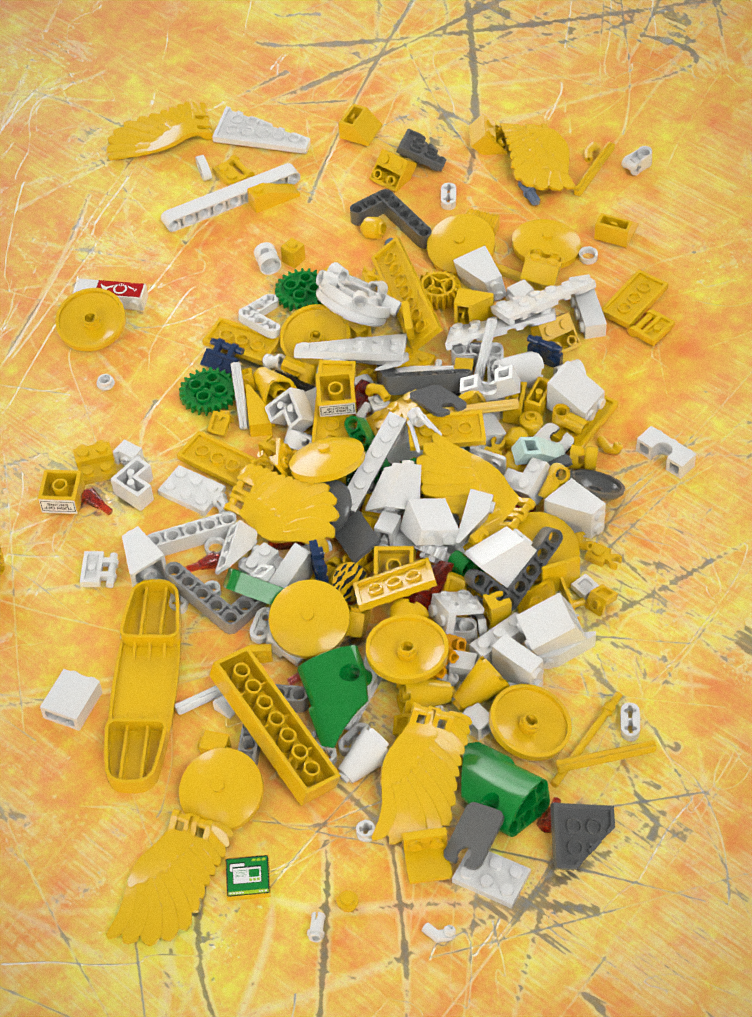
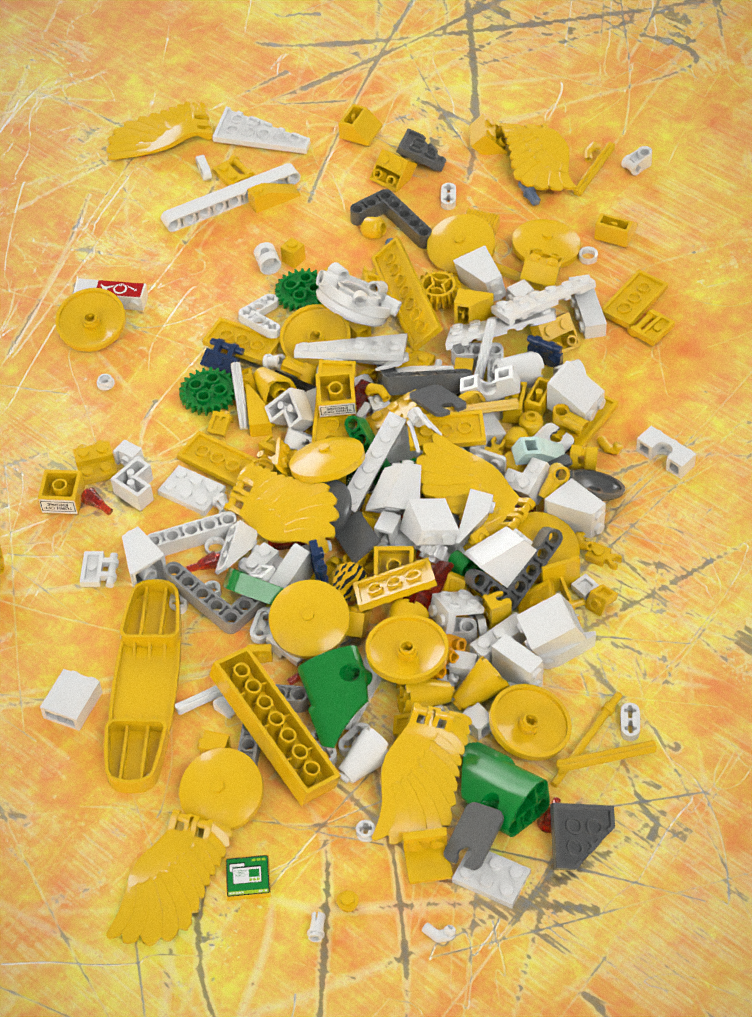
yellow tile [402,300,415,340] -> none

